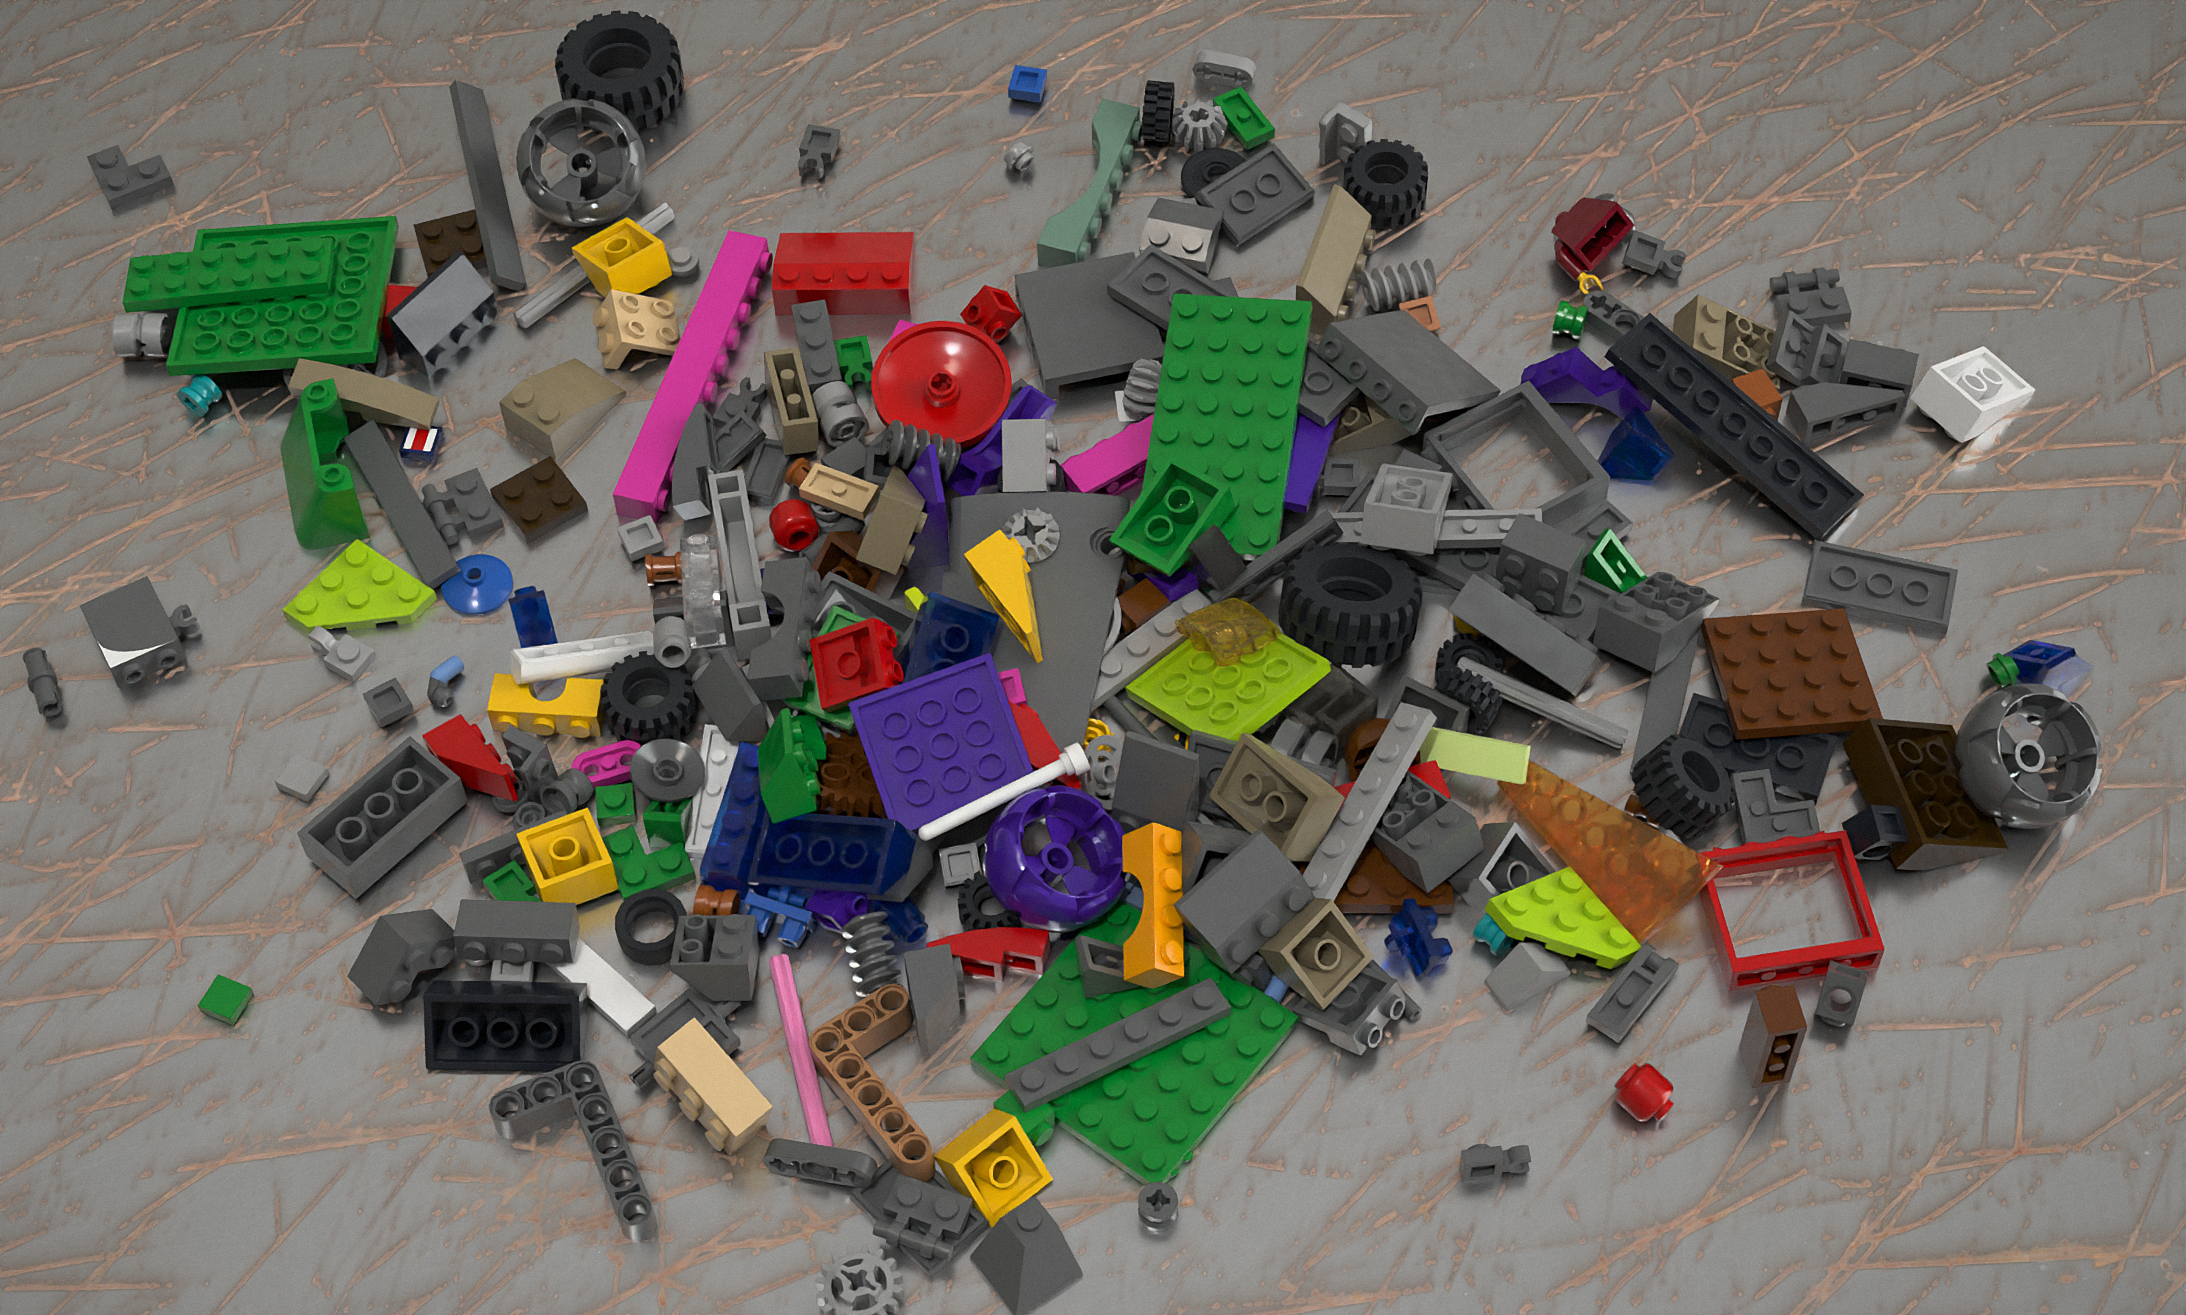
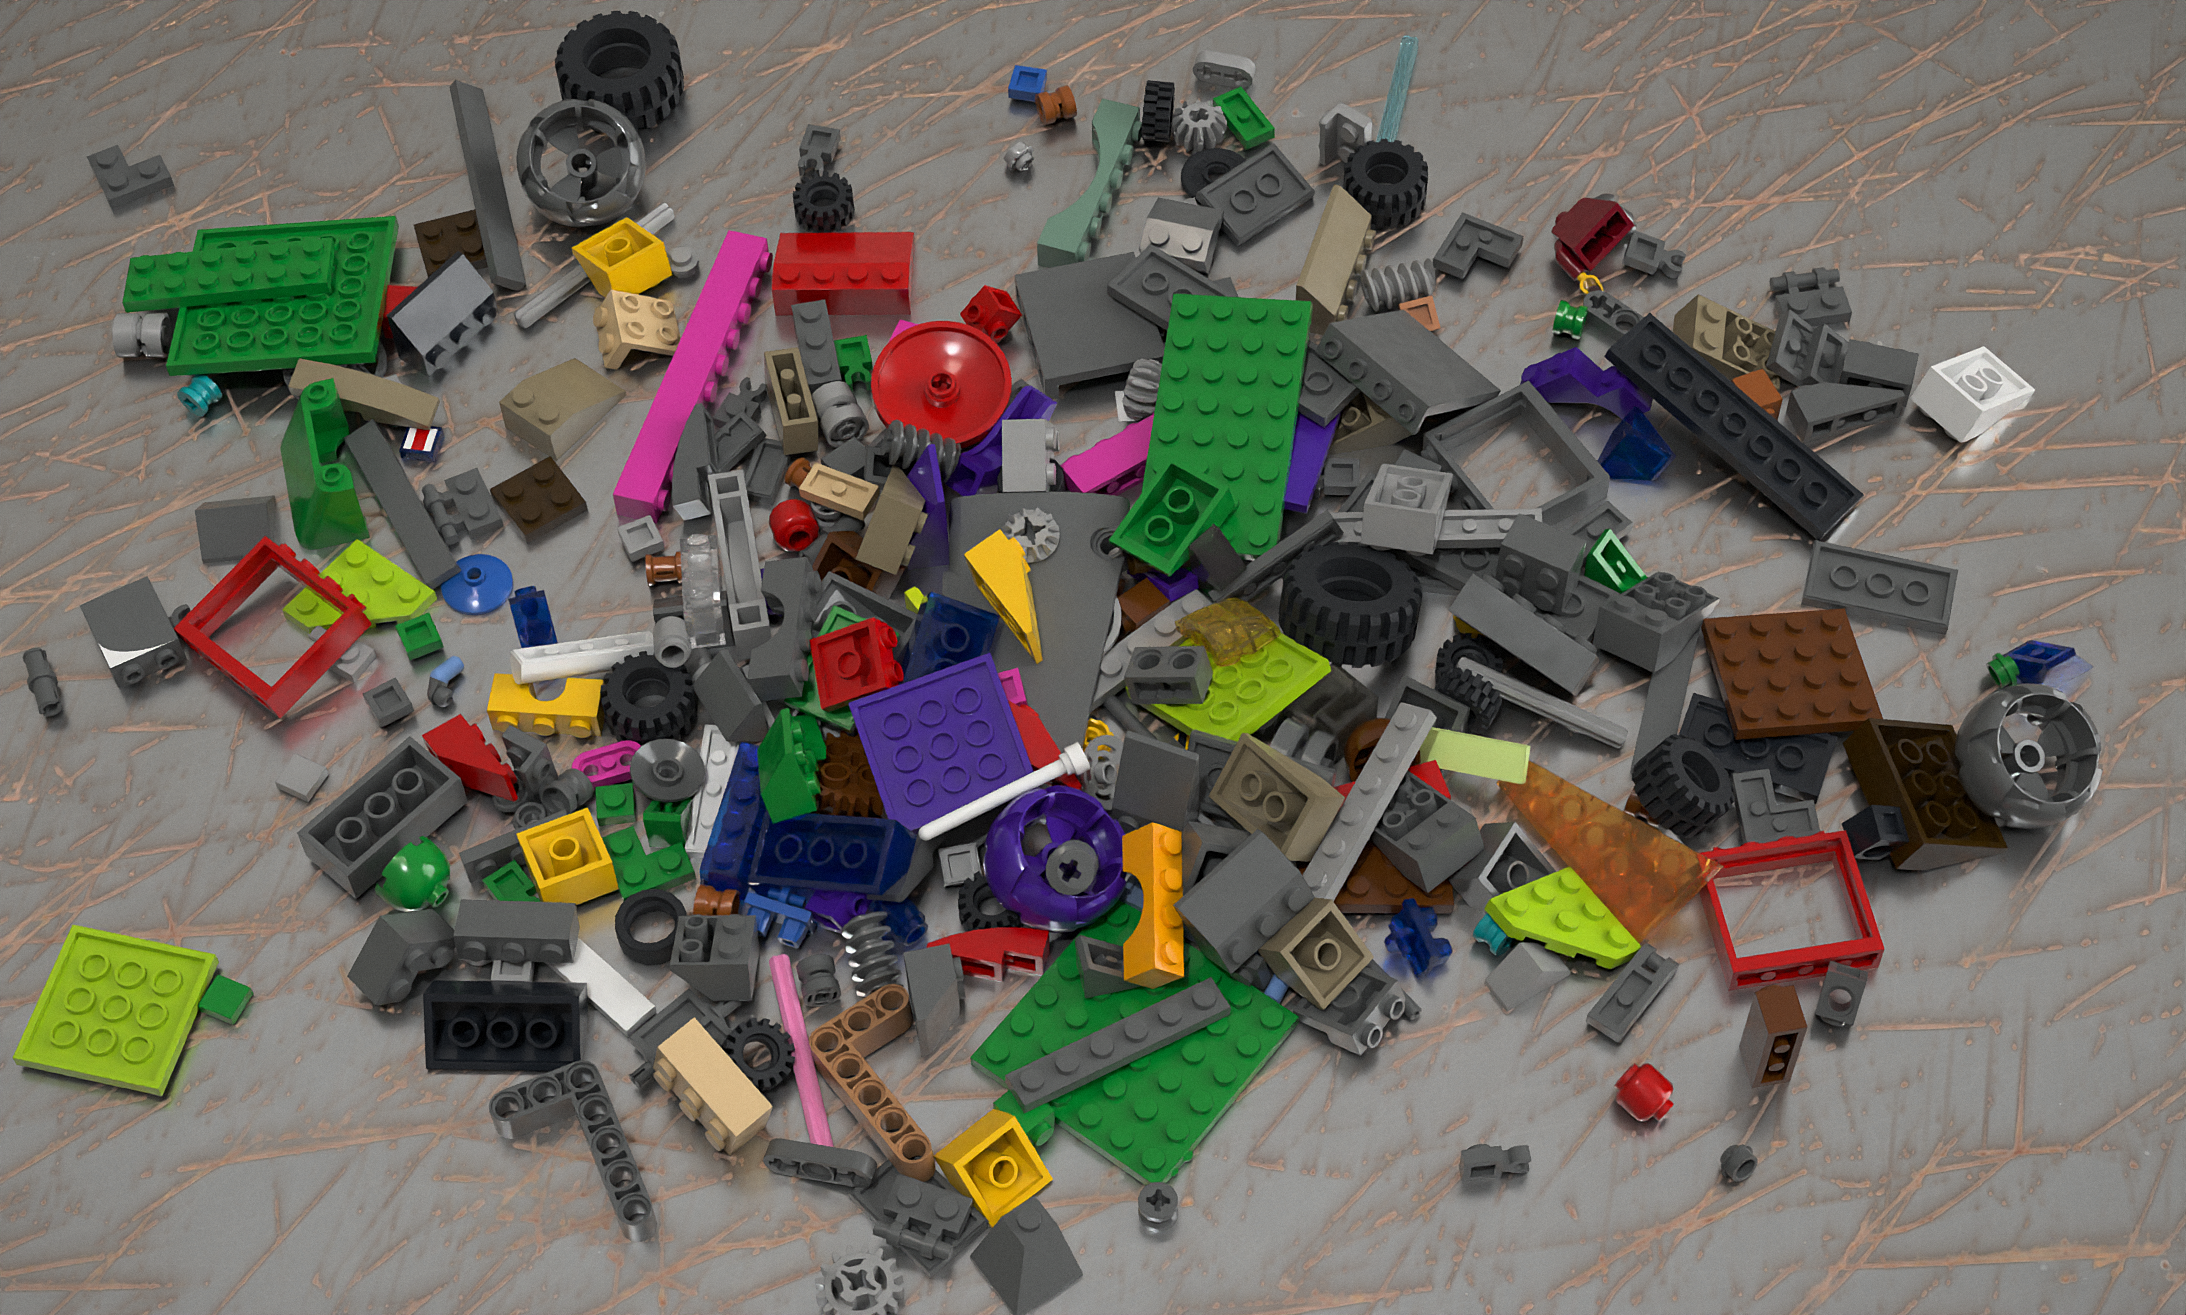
none -> lime plate [12,924,219,1096]
none -> red window [173,536,372,719]
none -> dark grey slope [195,495,276,564]
none -> green cylinder [375,836,451,912]
none -> green plate [395,613,444,660]
none -> black tyre [721,1018,795,1092]
none -> black tyre [793,171,855,233]
none -> dark grey wheel [796,954,841,1007]
none -> dark orange wheel [1035,85,1077,126]
none -> dark grey piece [1046,840,1099,895]
none -> dark grey brick [1124,646,1213,704]
none -> clear light blue axle [1376,35,1419,142]
none -> dark grey plate [1433,212,1524,279]
none -> dark grey plate [1720,1144,1758,1182]

